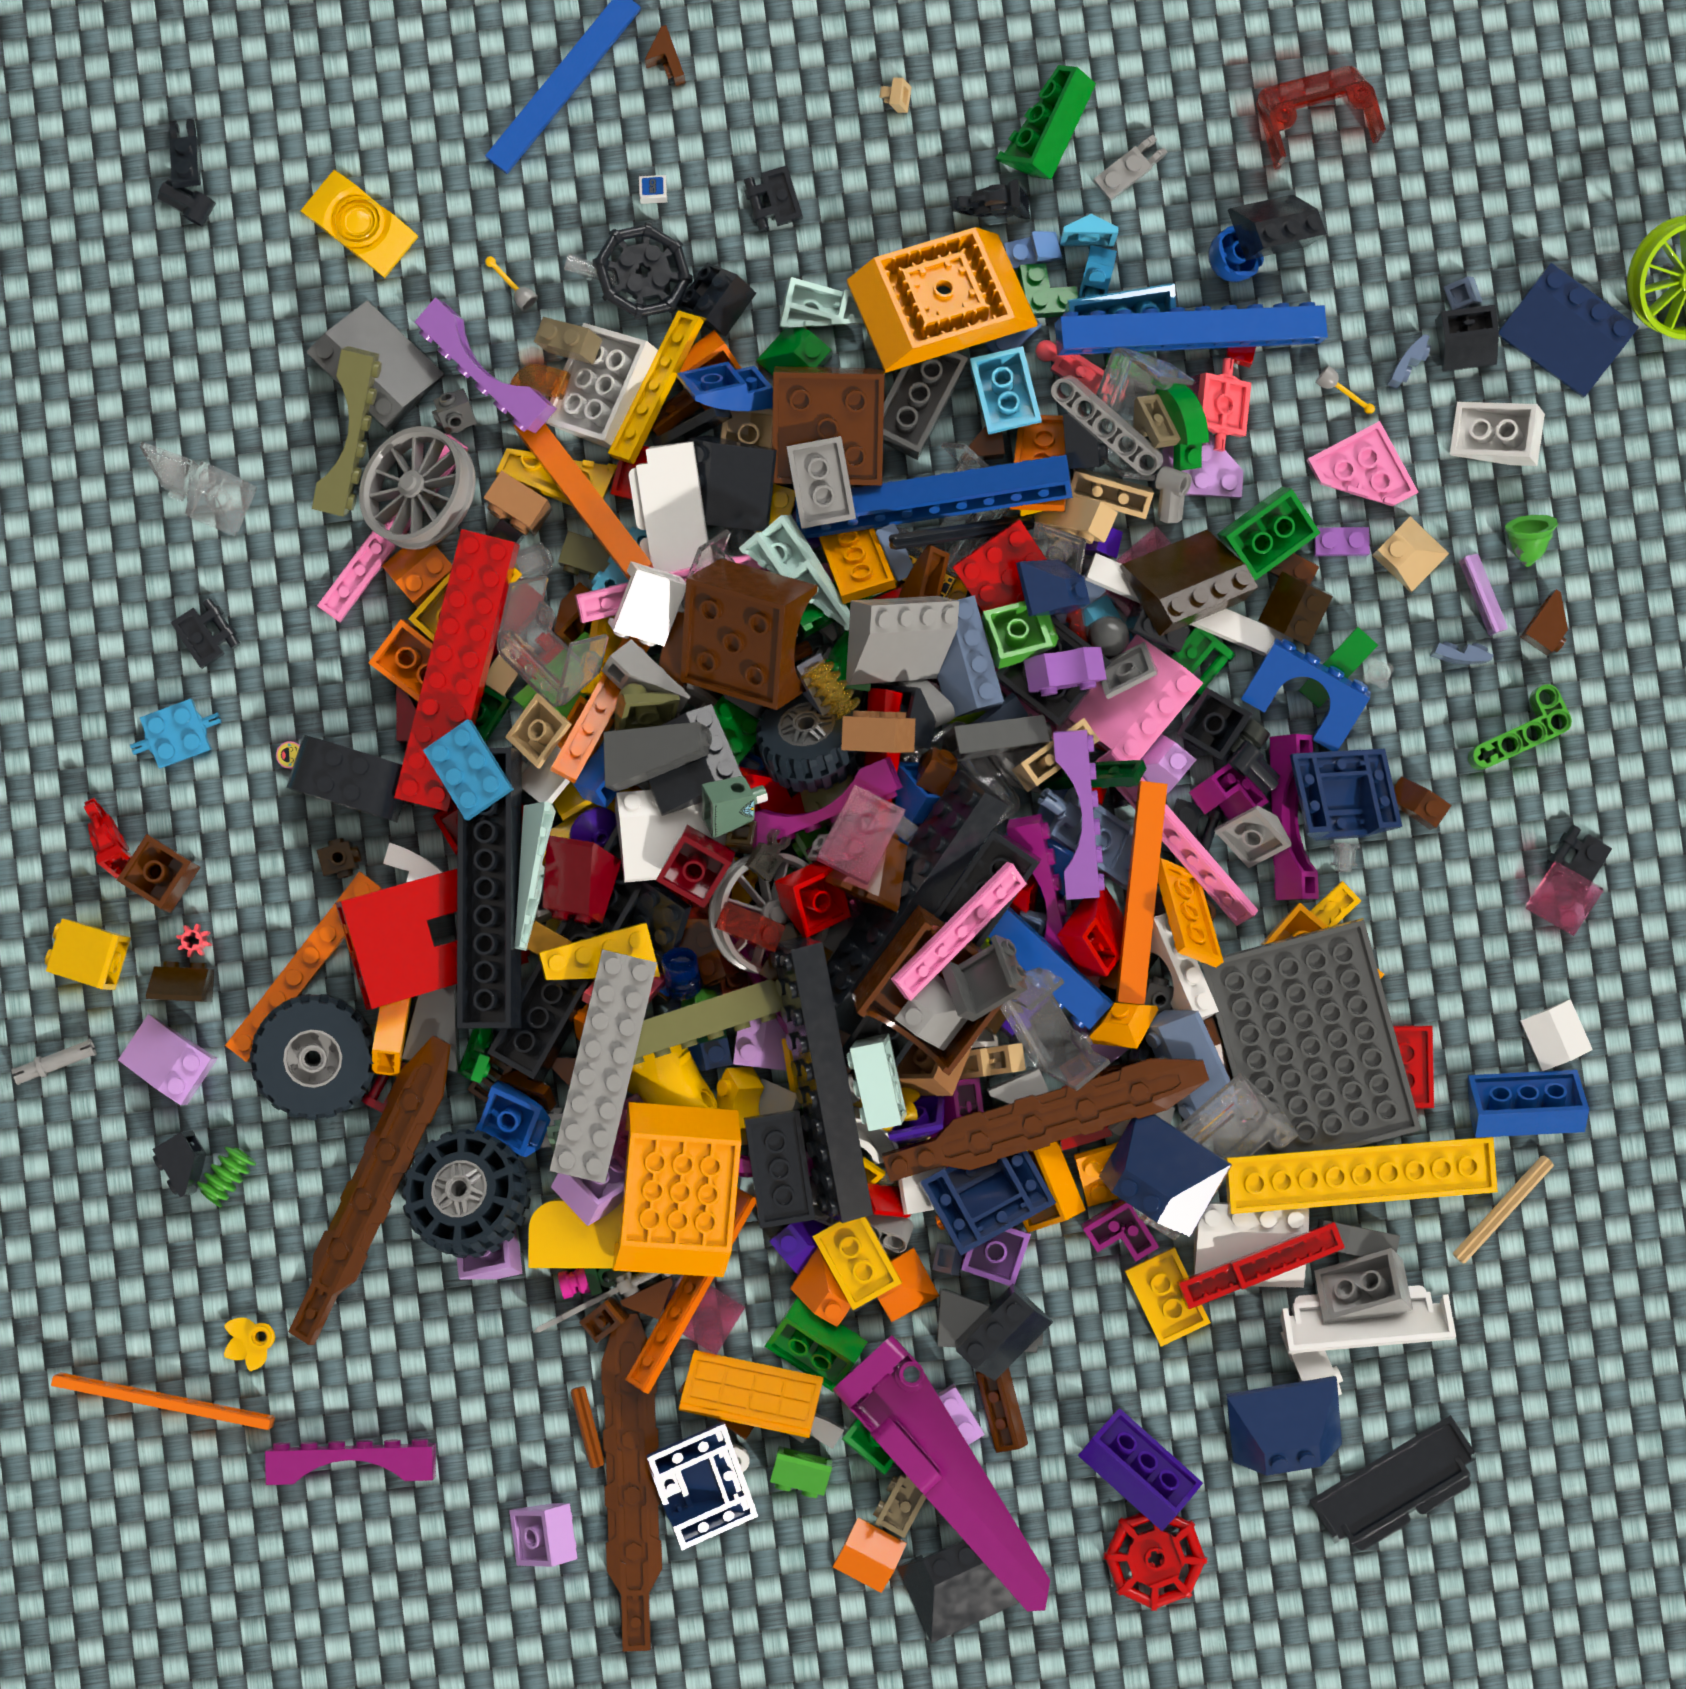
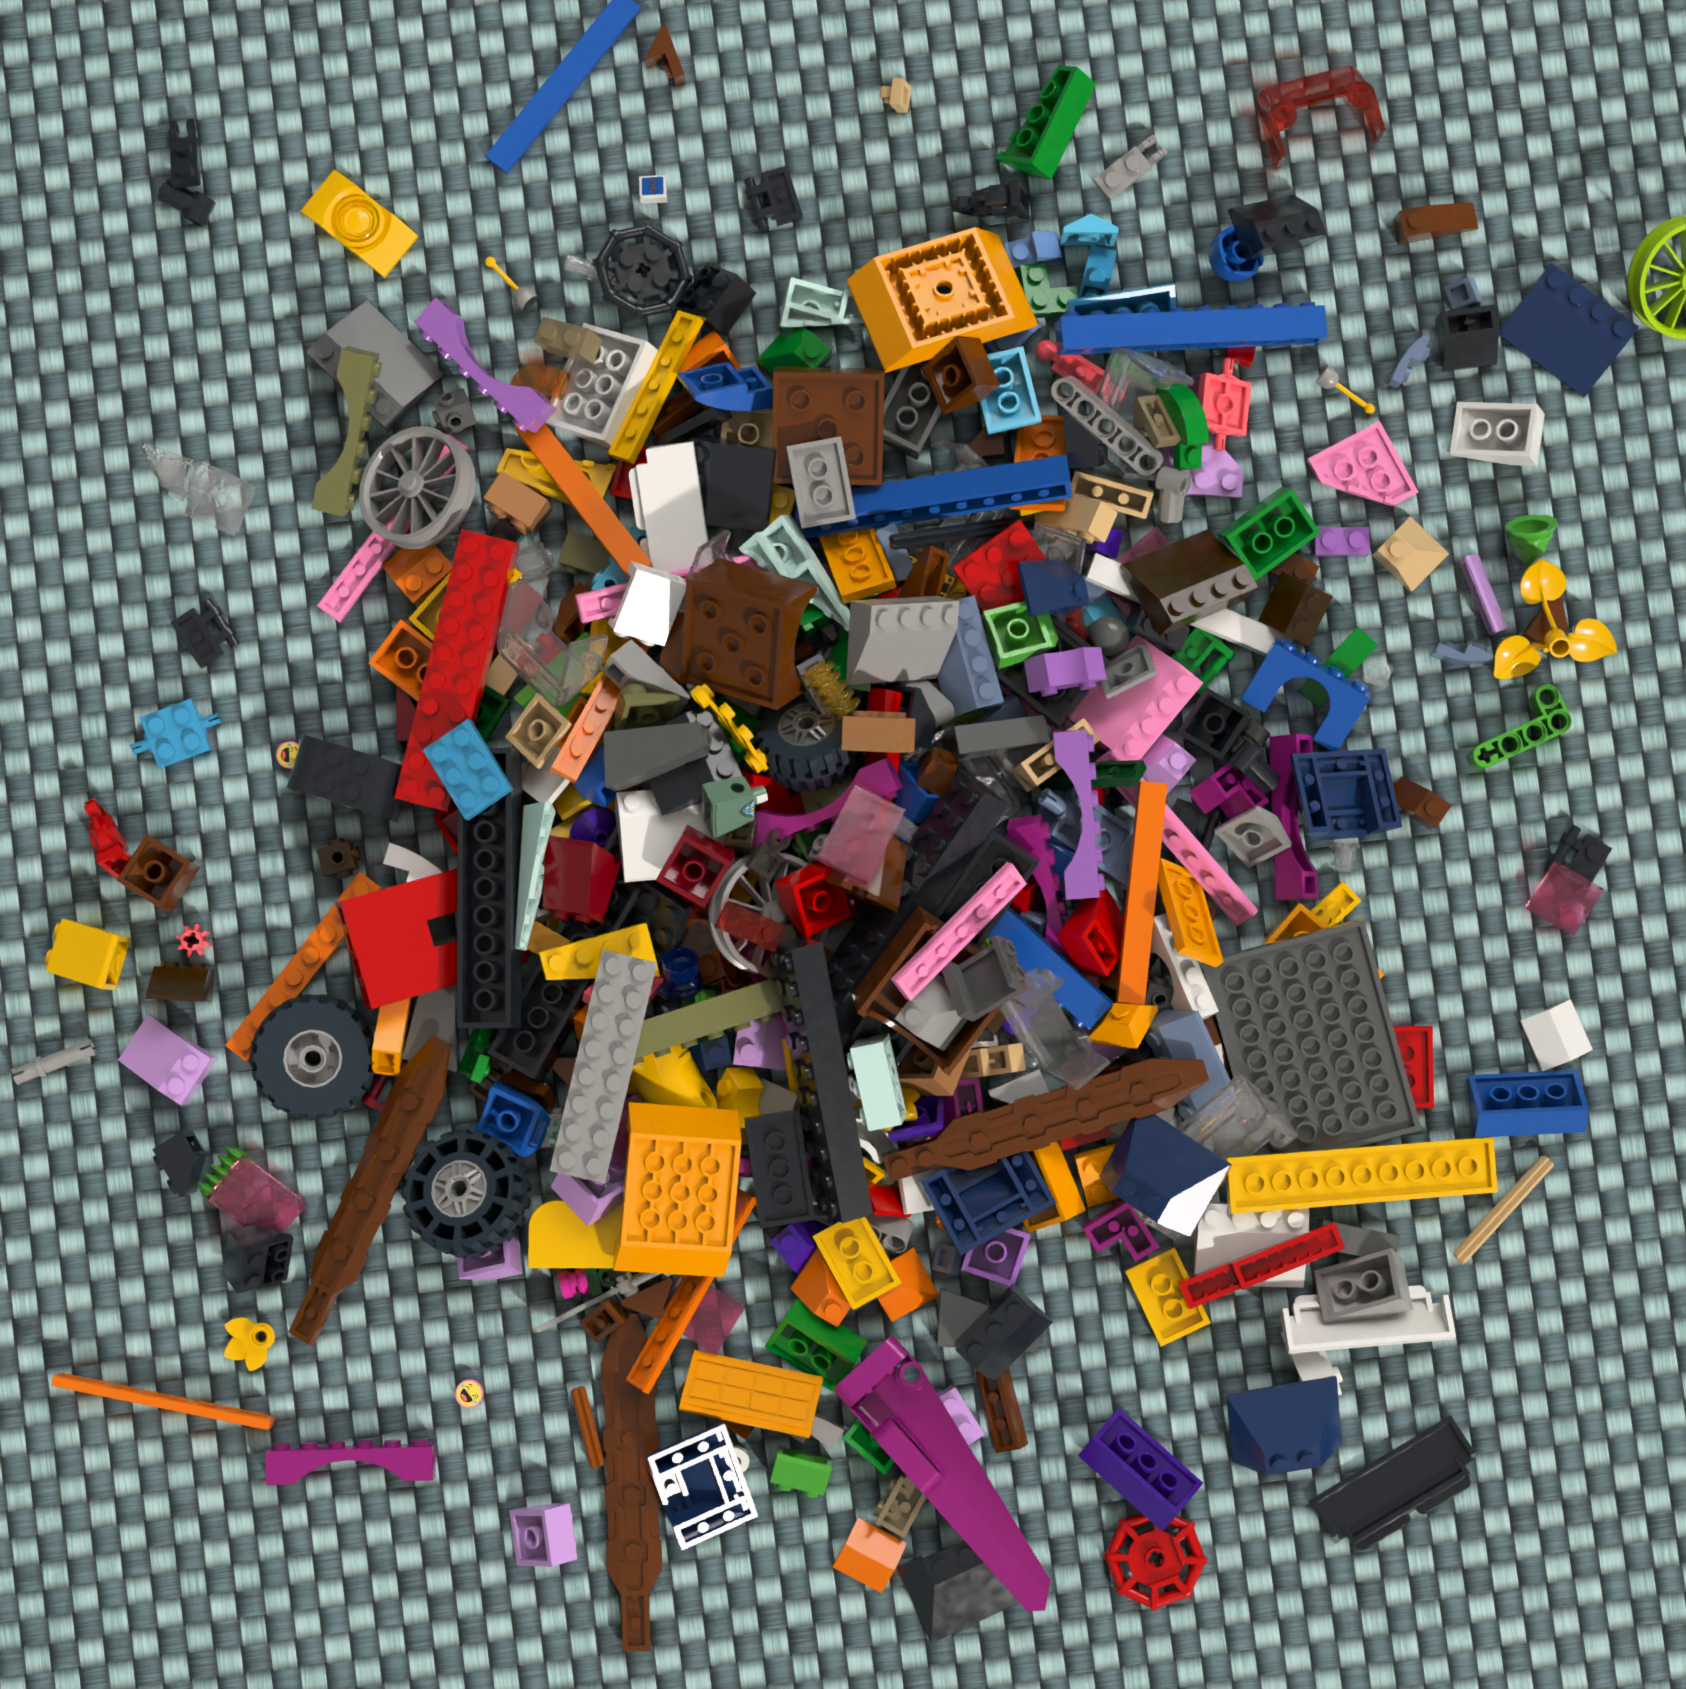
none -> clear pink plate [206,1155,307,1232]
none -> black slope [222,1224,294,1294]
none -> tile [455,1379,484,1408]
none -> yellow plant [690,684,768,774]
none -> reddish brown slope [923,337,1000,414]
none -> reddish brown slope [1393,202,1479,245]
none -> yellow plant [1493,559,1617,679]

